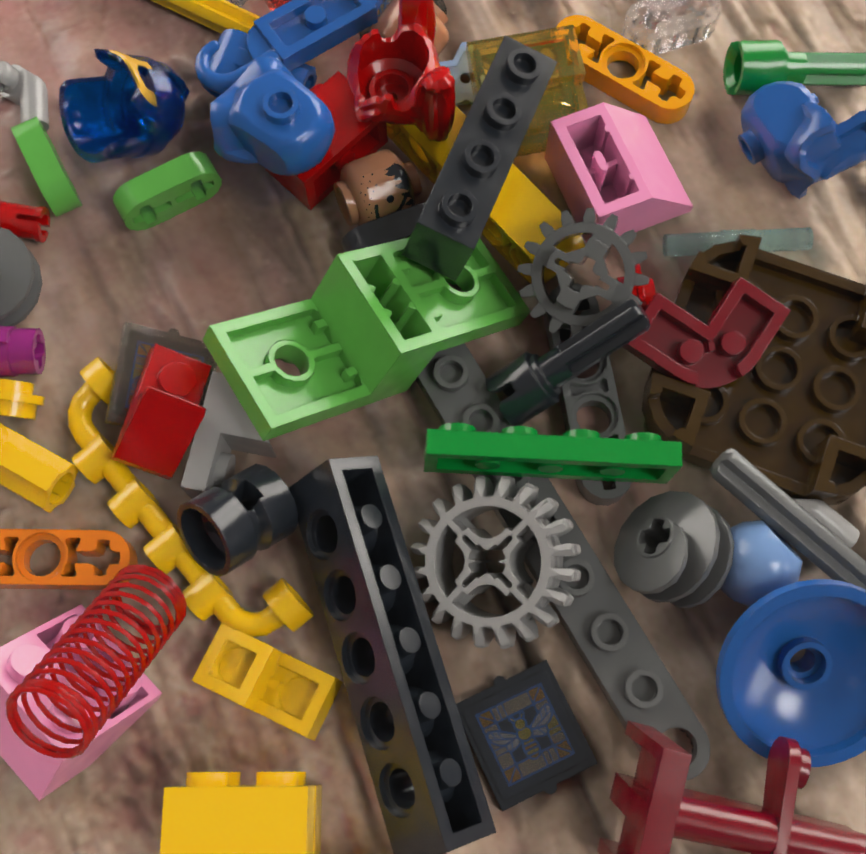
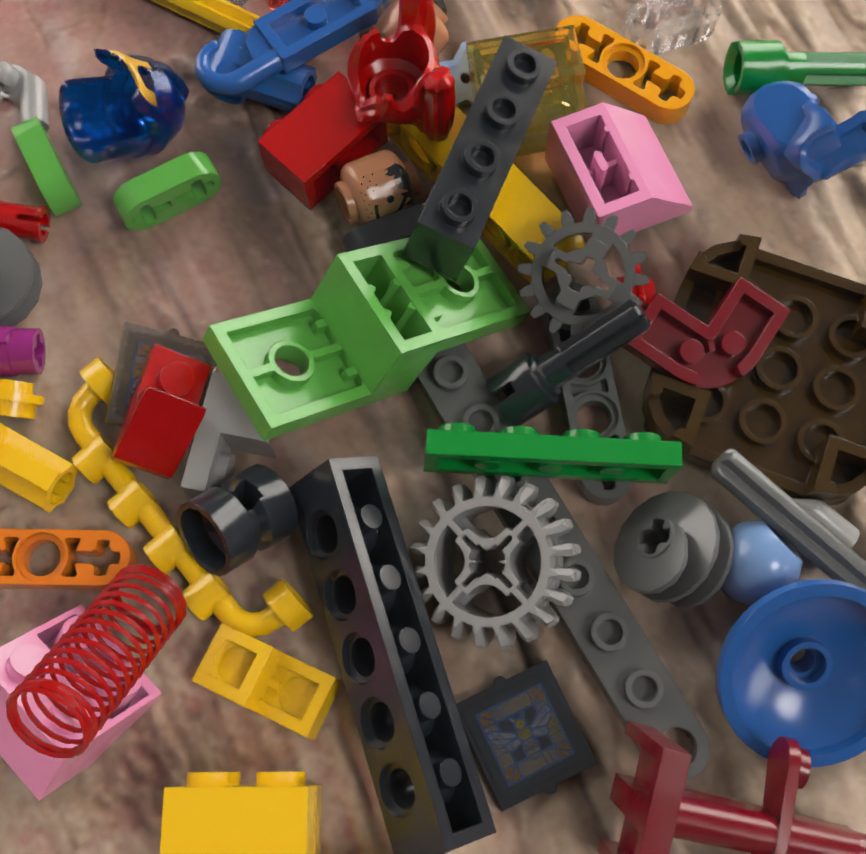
blue head [210,57,336,176] -> none
clear light blue piece [662,227,814,257] -> none

